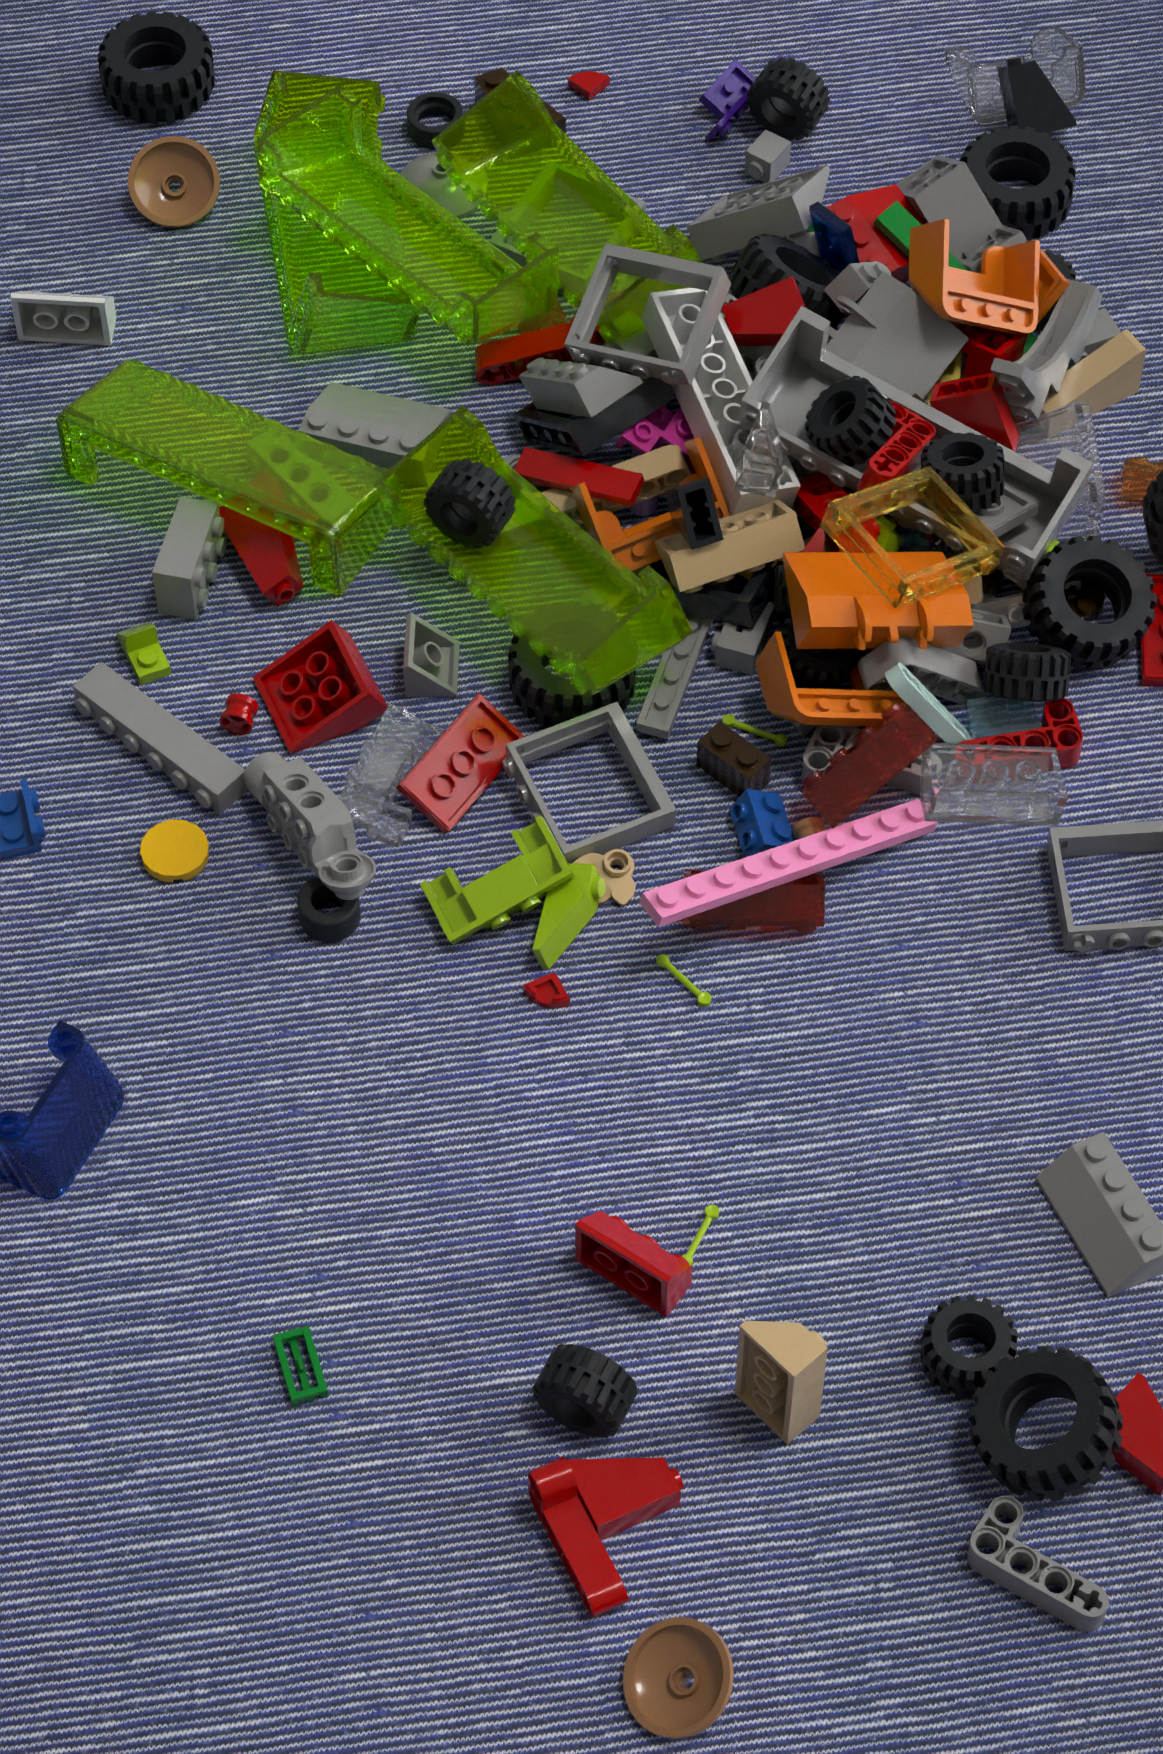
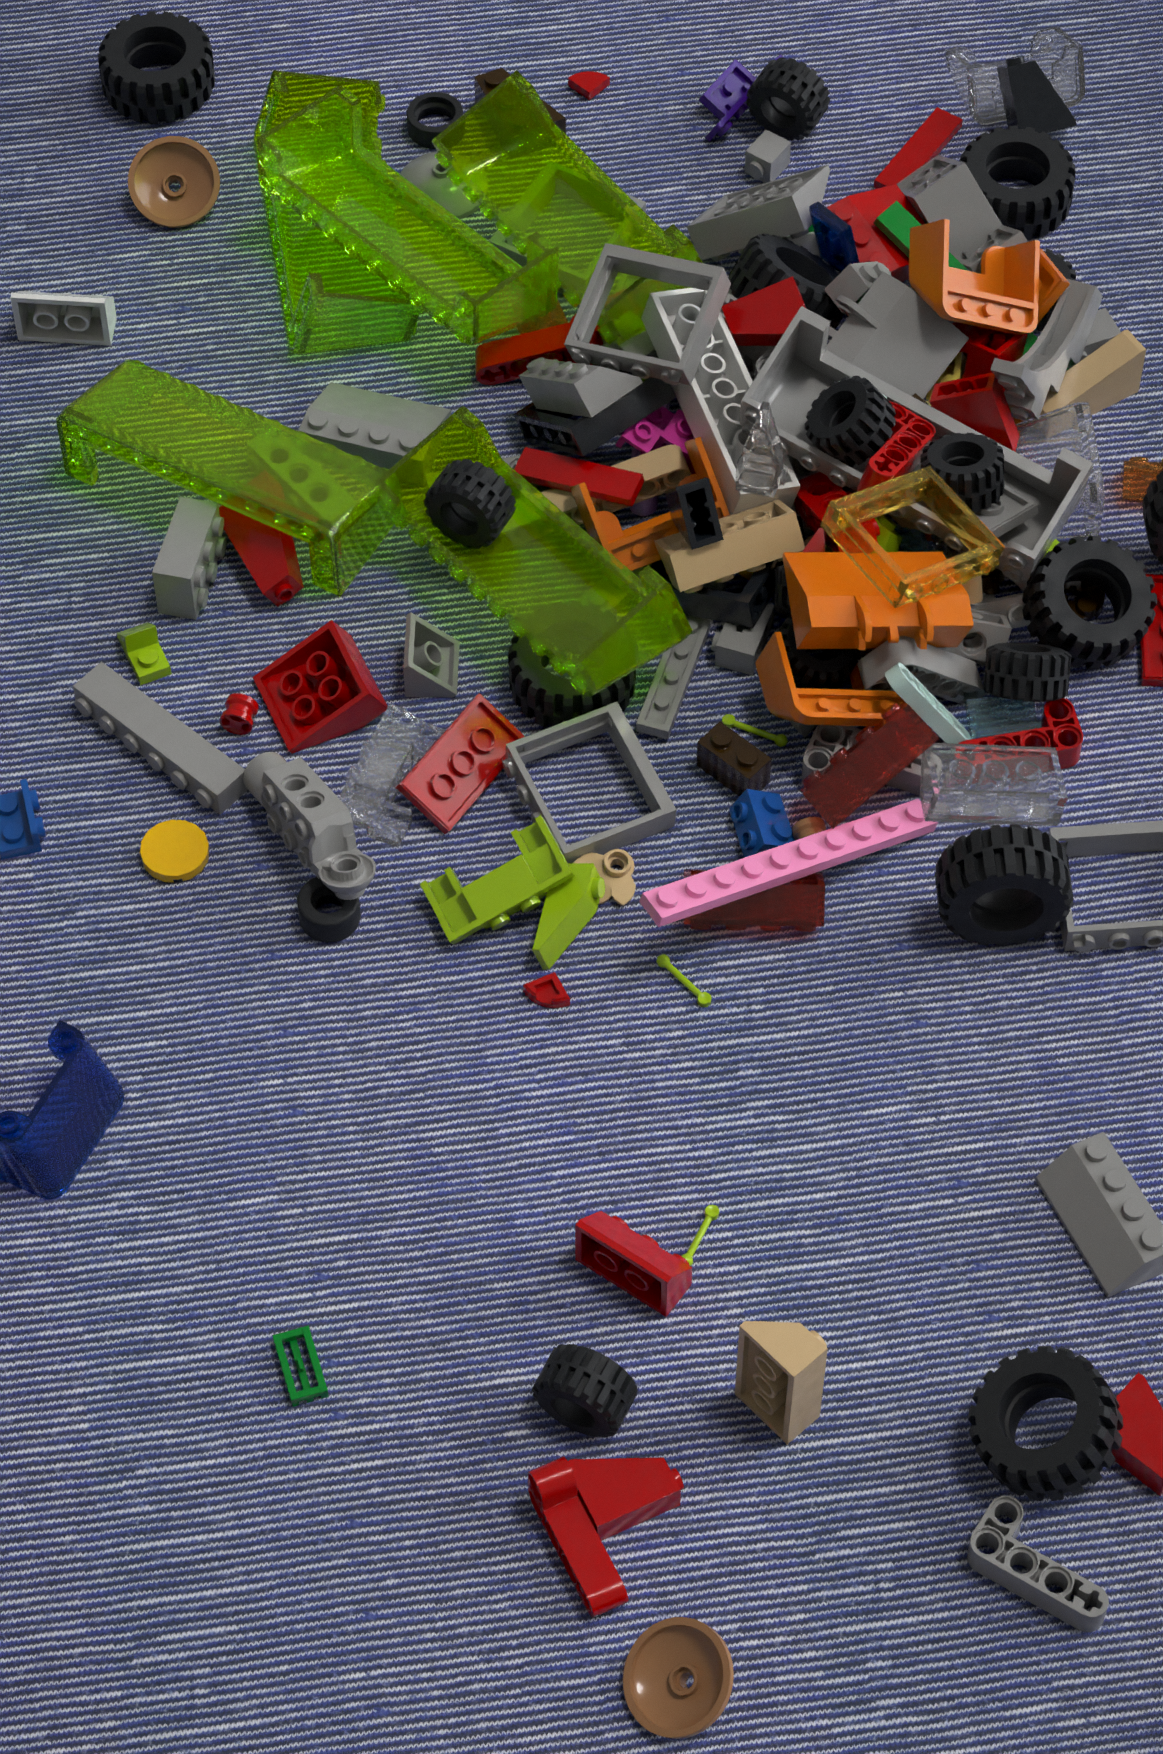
black tyre [920,1295,1018,1400] -> none
none -> red tile [874,107,963,189]
none -> black tyre [935,824,1074,946]

